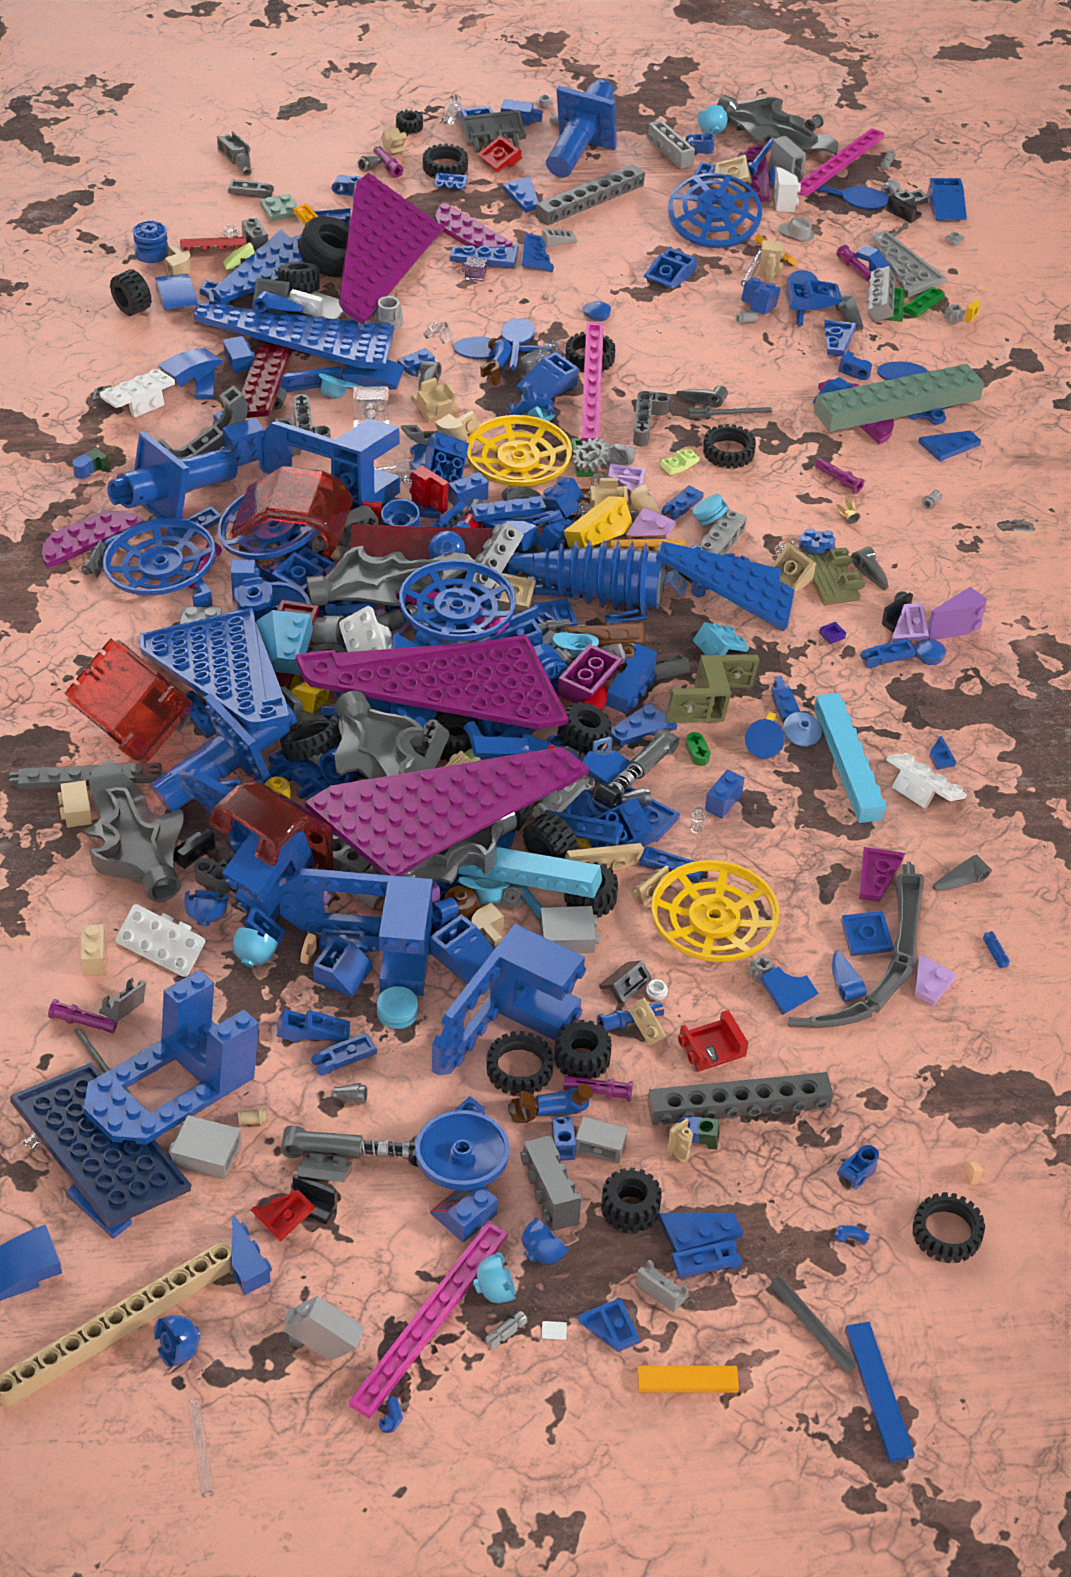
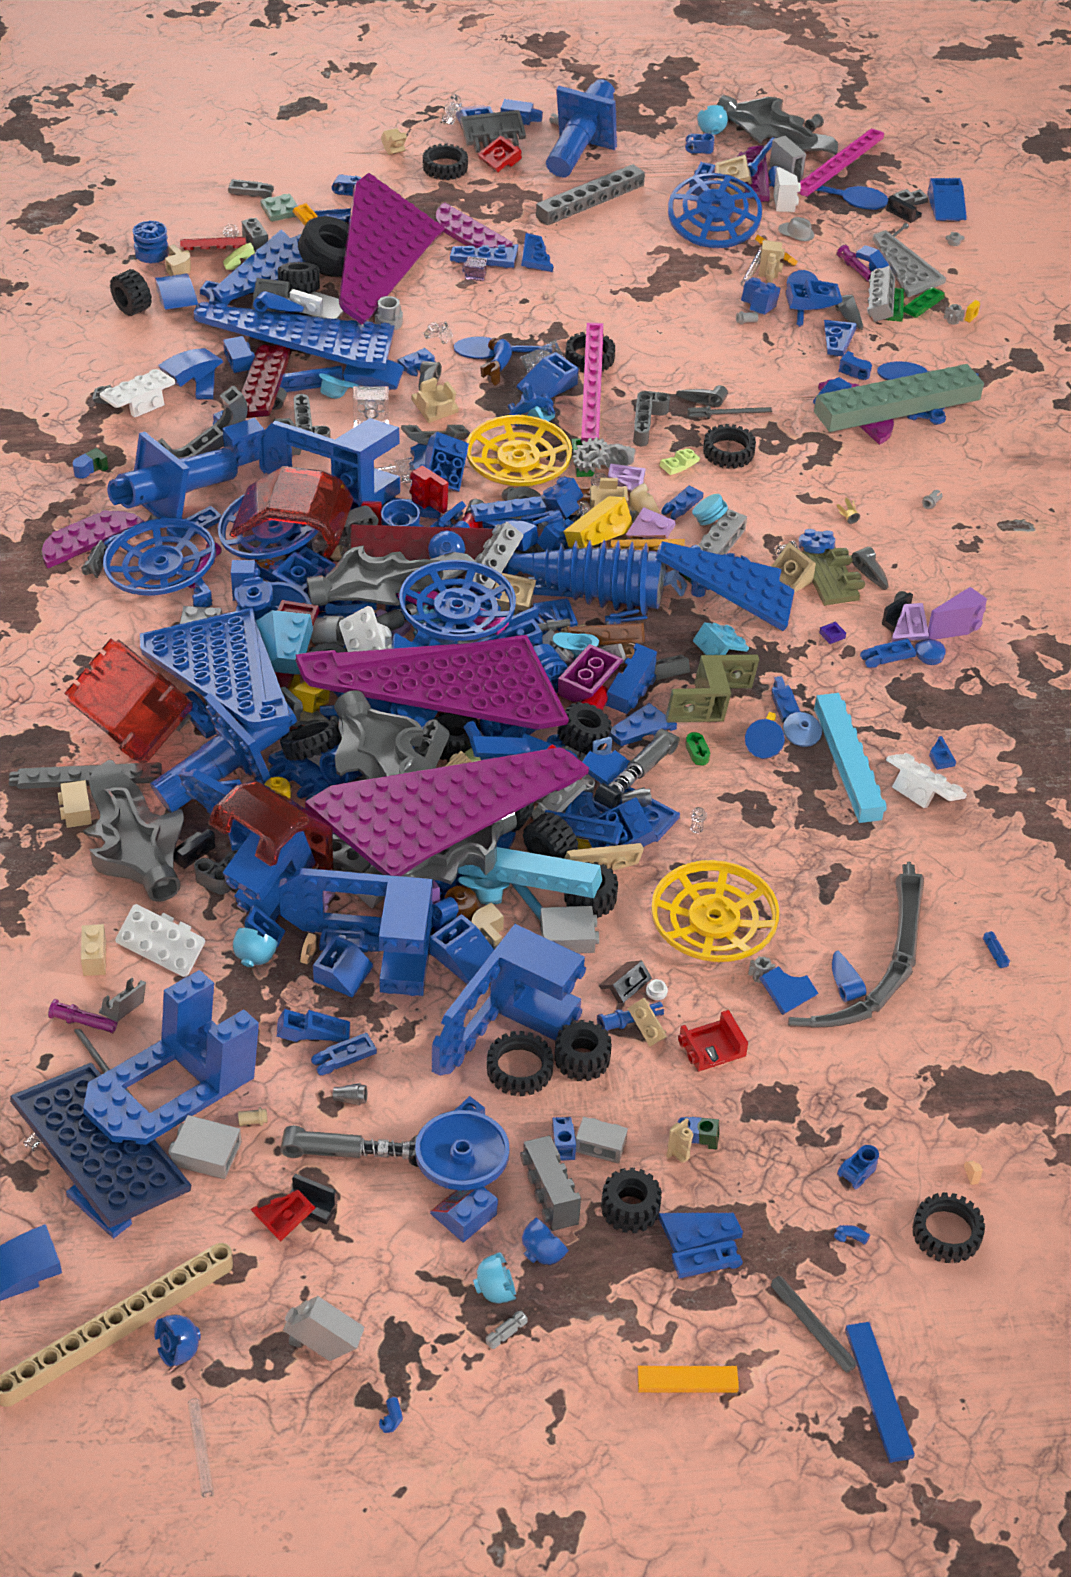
blue cylinder [184,890,228,926] -> none
dark grey hinge [217,131,250,164] -> none
slope [232,1216,272,1295] -> none
flat silver cone [235,153,252,176] -> none
dark grey plate [297,1153,353,1182] -> none
dark pink plate [349,1222,508,1419] -> none
flat silver cone [358,155,381,172] -> none
magenta pin [373,146,404,178] -> none
medium azure head [377,986,418,1029] -> none
black tyre [396,109,423,134] -> none
blue plate [435,173,468,190] -> none
tan brick [435,411,479,441] -> none
blue brick [448,472,489,507] -> none
piece [501,318,535,371] -> none
light grey plate [502,887,524,908] -> none
wing [503,177,538,213] -> none
piece [508,1084,593,1123] -> none
light grey plate [536,94,553,108] -> none
light grey slope [542,228,577,247] -> none
white sticker [542,1321,567,1340] -> none
magenta pin [563,1075,633,1102] -> none
blue wing [577,1298,641,1352] -> none
blue hat [583,301,611,321] -> none
tan hinge [631,865,672,905] -> none
light grey hinge [636,1260,689,1312] -> none
blue tile [639,846,704,883] -> none
blue slope [644,247,697,288] -> none
light grey brick [647,120,695,169] -> none
dark grey brick [647,1072,833,1125] -> none
blue brick [705,769,745,818] -> none
magenta pin [815,458,865,493] -> none
blue plate [841,911,894,956] -> none
magenta wing [859,847,905,902] -> none
light grey axle [880,149,896,170] -> none
light grey wheel [881,179,900,197] -> none
lavender wing [914,954,957,1006] -> none
blue wing [918,430,981,461] -> none
dark grey piece [933,855,992,890] -> none

